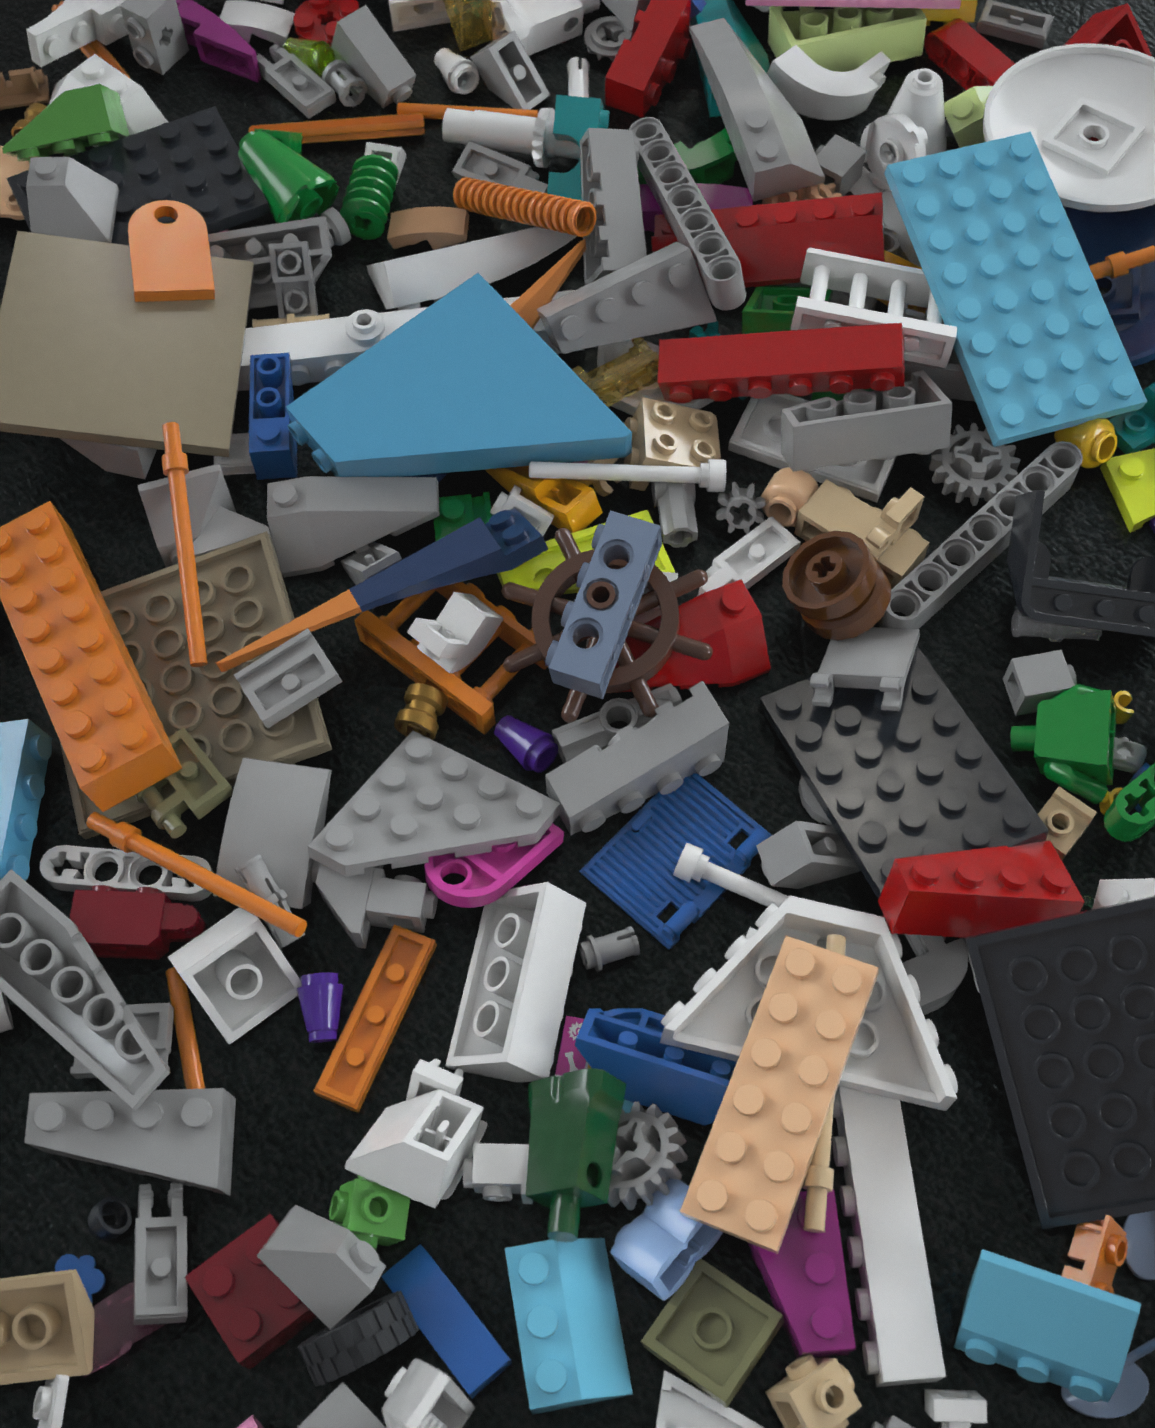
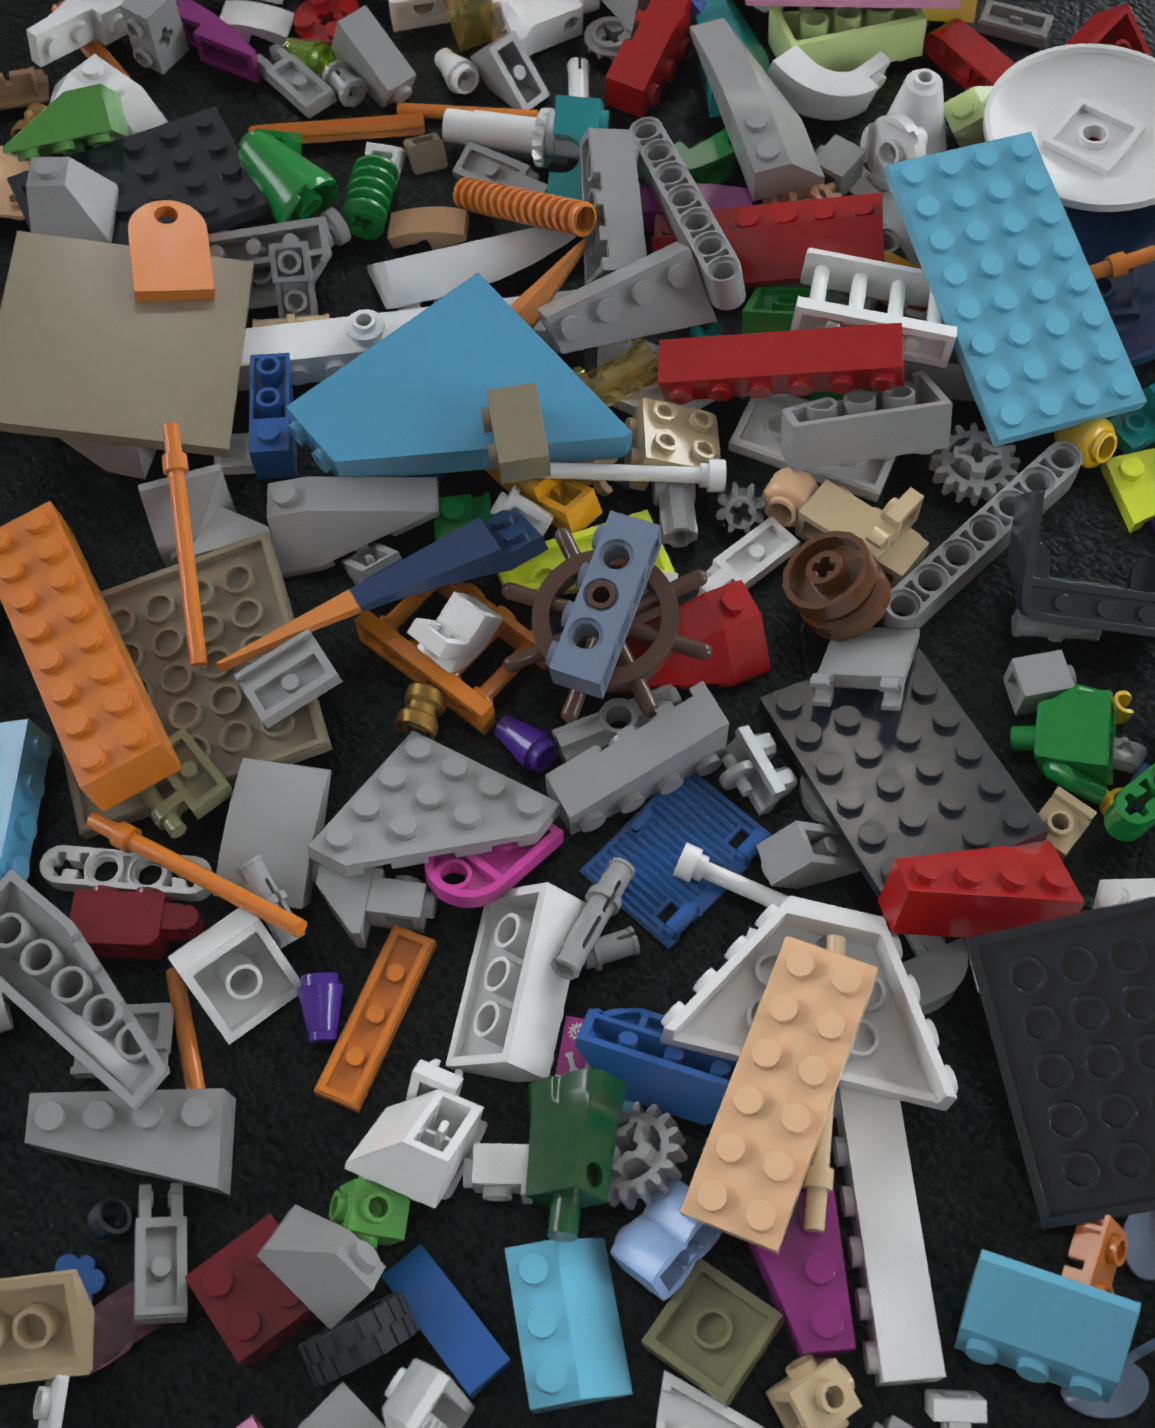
none -> dark tan slope [403,133,448,175]
none -> dark tan brick [480,382,551,484]
none -> light grey pin [551,857,635,980]
none -> light grey hips [719,725,797,816]

